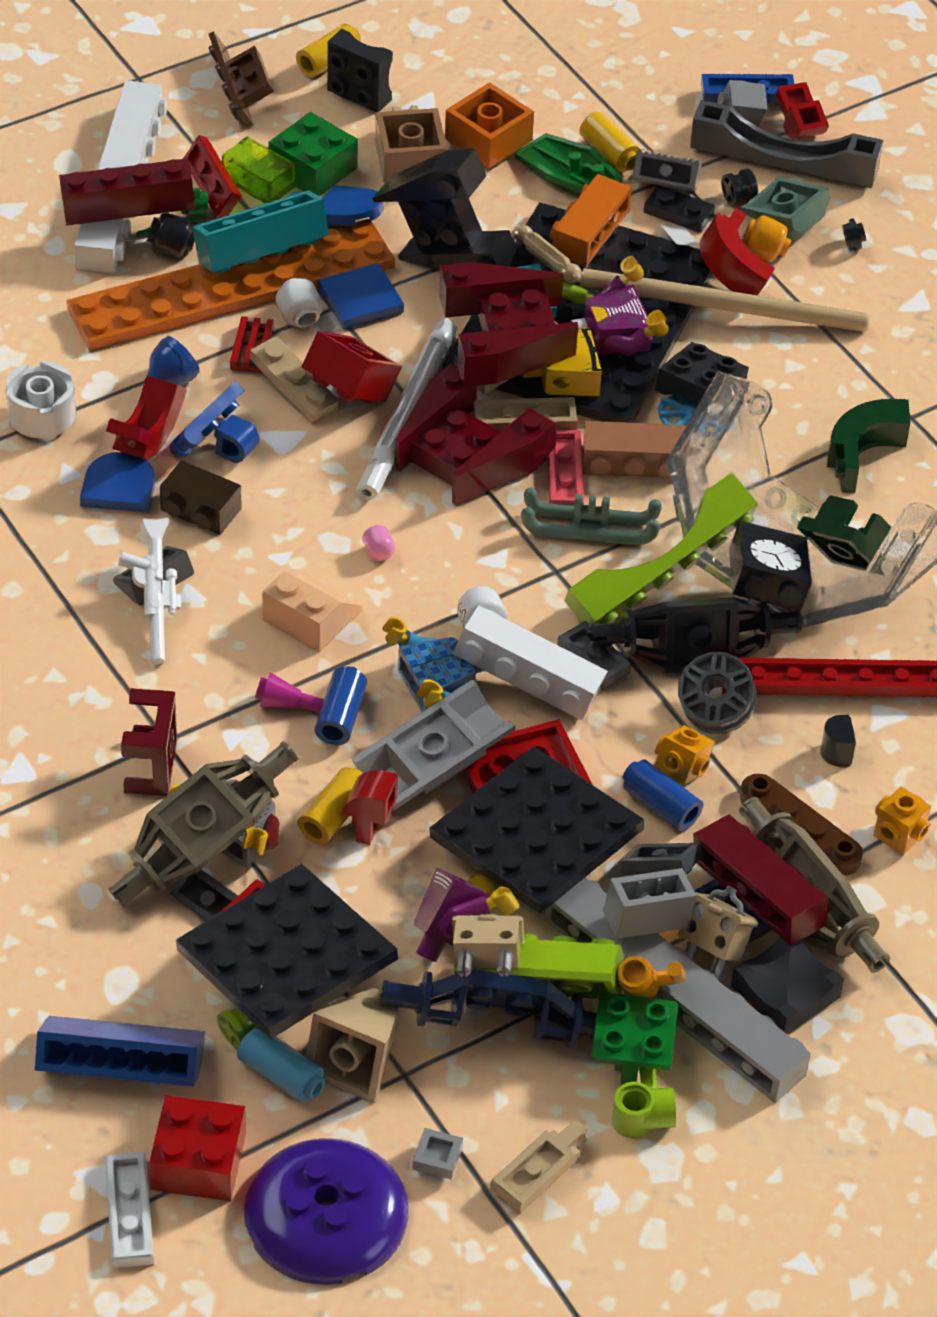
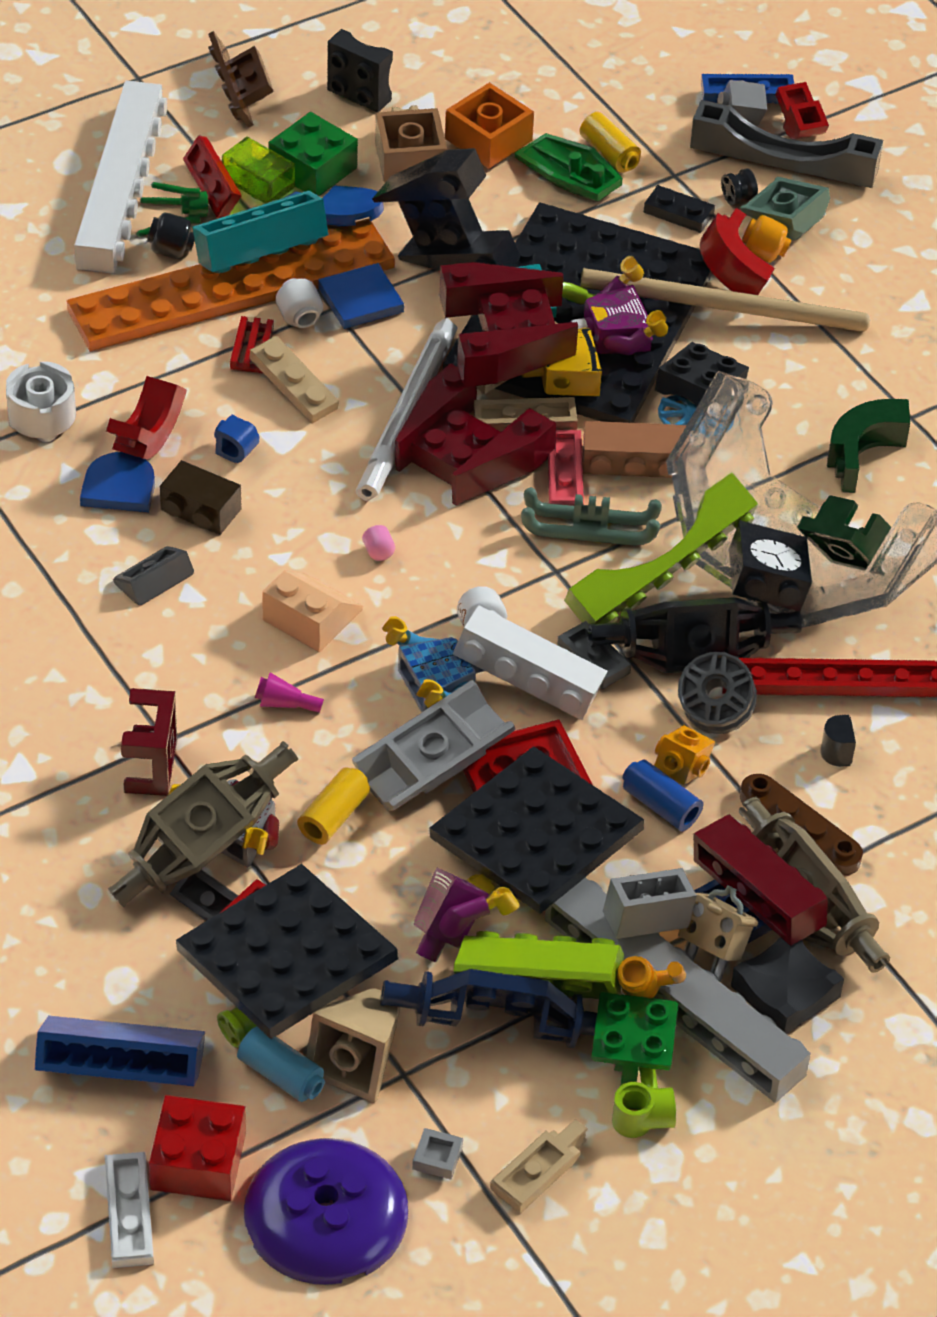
dark red brick [59,158,195,226] -> none
white piece [118,518,181,665] -> none
blue helmet [144,336,200,386] -> none
blue plate [169,381,245,458] -> none
yellow brick [296,24,361,78] -> none
red brick [301,331,403,404] -> none
blue brick [314,666,367,745] -> none
red brick [342,770,398,845] -> none
tan piece [452,914,524,977] -> none
tan wheel [511,225,584,283] -> none
orange brick [550,174,632,267] -> none
dark grey plate [618,843,704,875] -> none
light grey brick [632,149,702,192] -> none
white sticker [661,226,699,245] -> none
black plate [842,218,867,250] -> none
light orange brick [873,786,931,855] -> none

